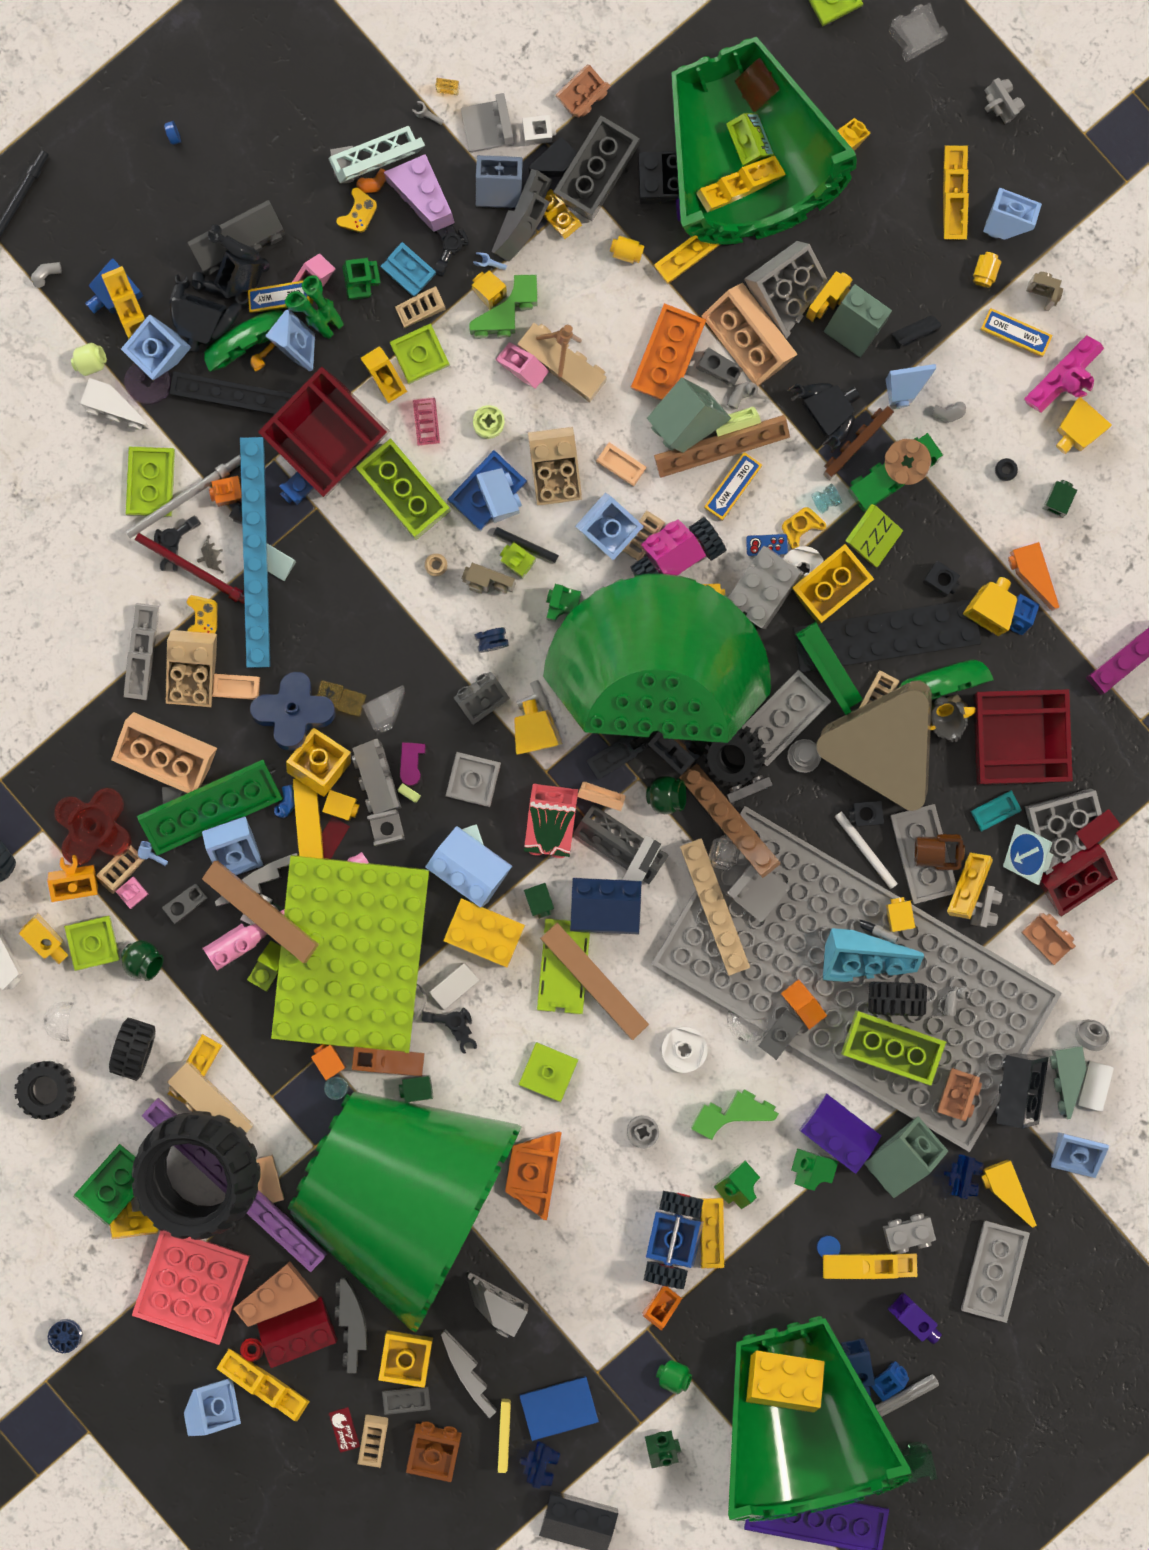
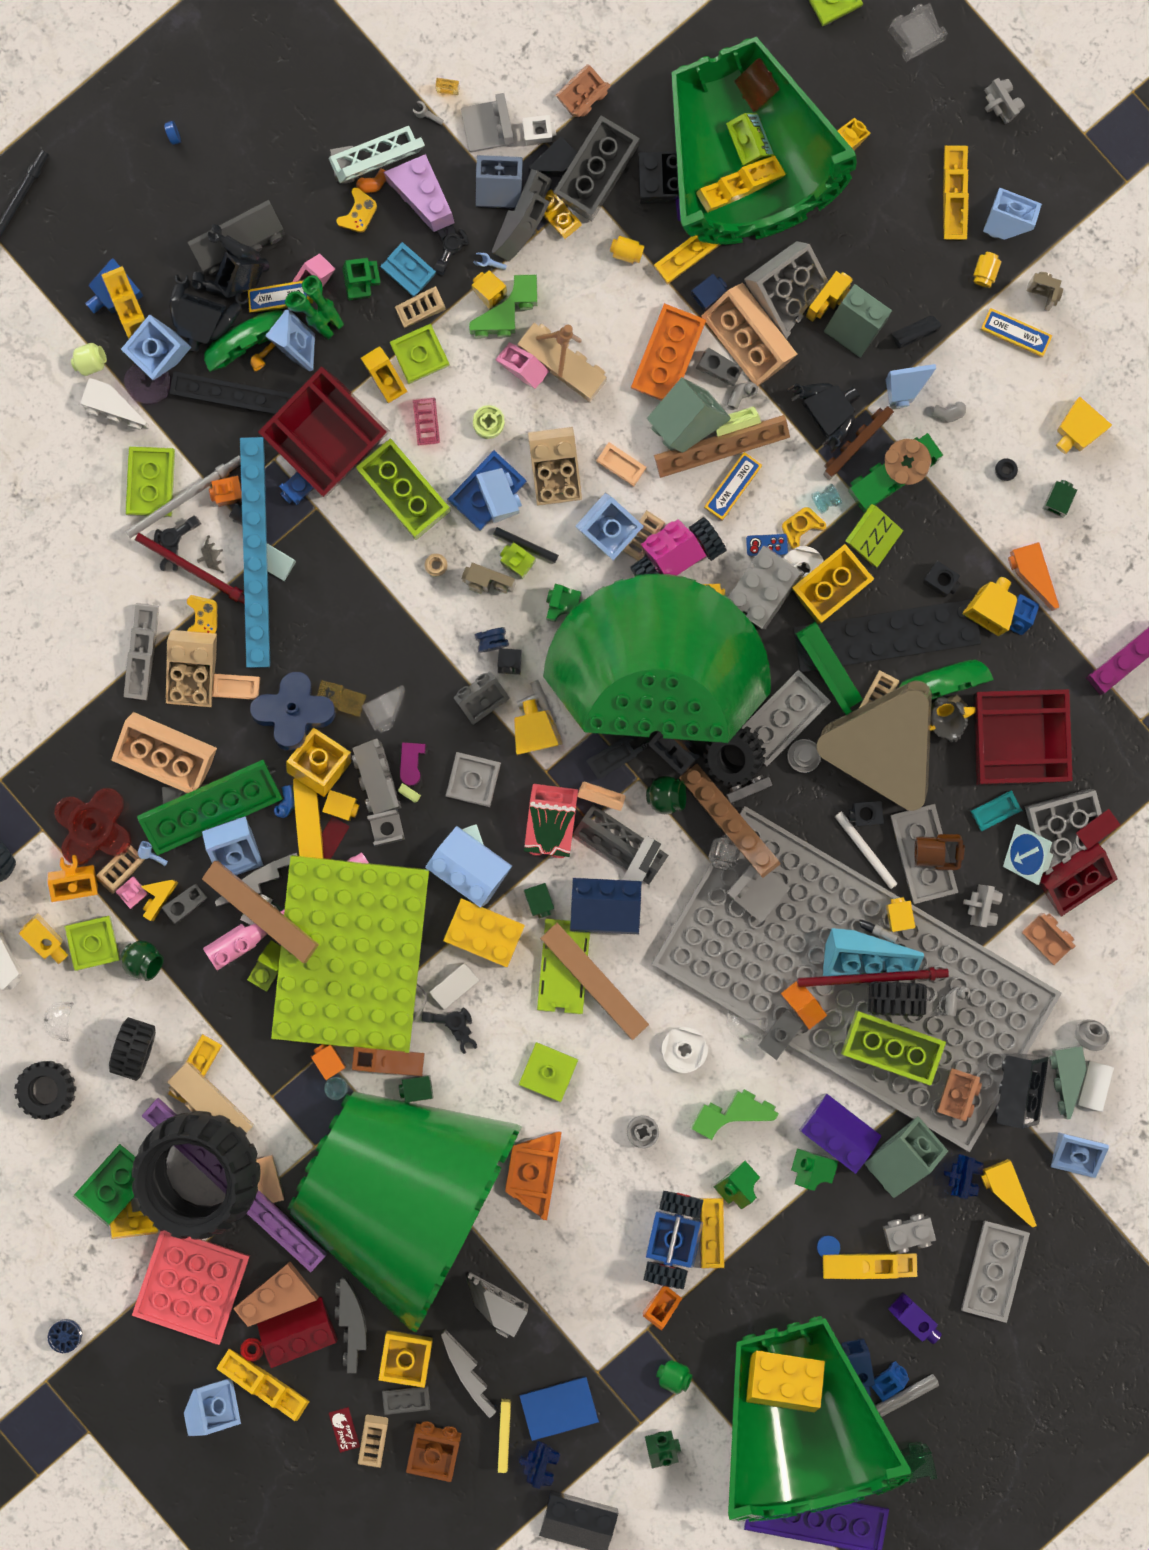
light grey arm [31,262,62,288] -> none
tan plate [680,838,750,976] -> none
yellow tile [947,853,993,919] -> none
dark pink plate [1024,335,1104,413] -> none
none -> yellow slope [140,880,178,921]
none -> black brick [497,648,522,675]
none -> dark blue brick [691,274,727,312]
none -> dark red bar [797,967,949,987]

